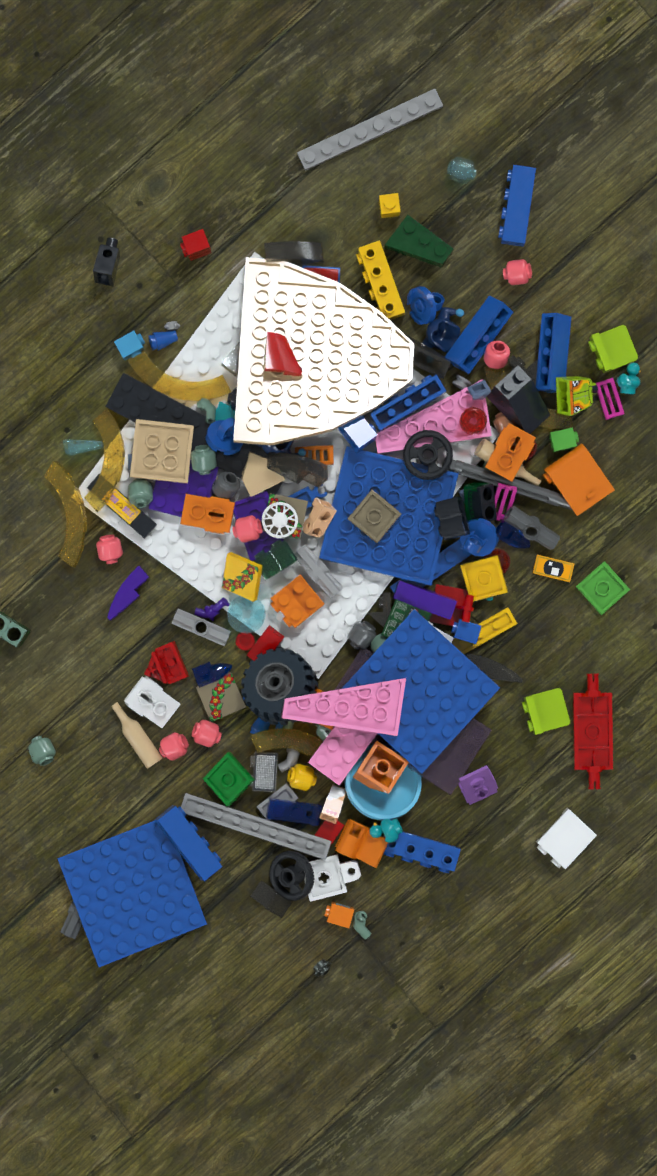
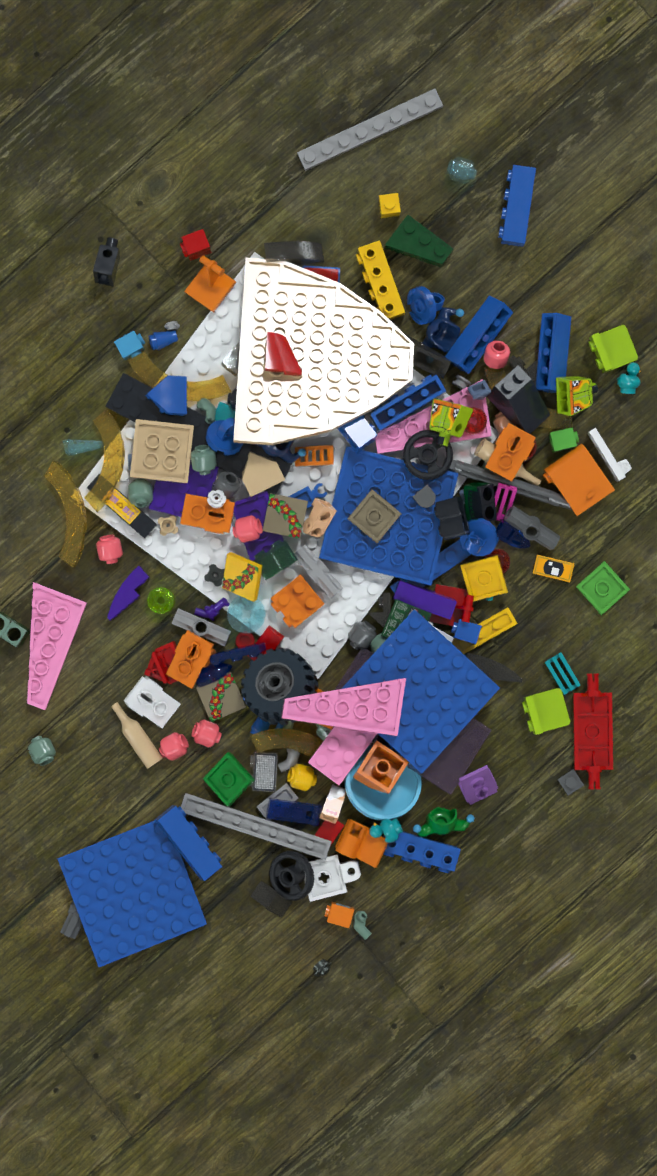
white wheel [262,502,298,538] -> none
clear smoke slope [267,452,328,488] -> none
coral head [503,259,532,285] -> none
white panel [536,808,597,869] -> none
dark pink tile [596,378,625,420] -> none
none -> bright pink wing [27,582,87,710]
none -> blue slope [145,375,187,416]
none -> clear neon green wheel [147,587,175,614]
none -> tan plate [158,515,179,536]
none -> orange piece [166,630,216,689]
none -> orange plate [184,255,237,313]
none -> pearl dark grey plate [204,564,225,587]
none -> white plate [207,490,226,508]
none -> clear blue plate [210,642,266,666]
none -> dark grey tile [412,484,436,508]
none -> green piece [413,807,475,837]
none -> lime torso [429,399,473,446]
none -> teal tile [544,652,580,695]
none -> dark grey plate [557,769,584,795]
none -> white hinge [587,428,632,482]

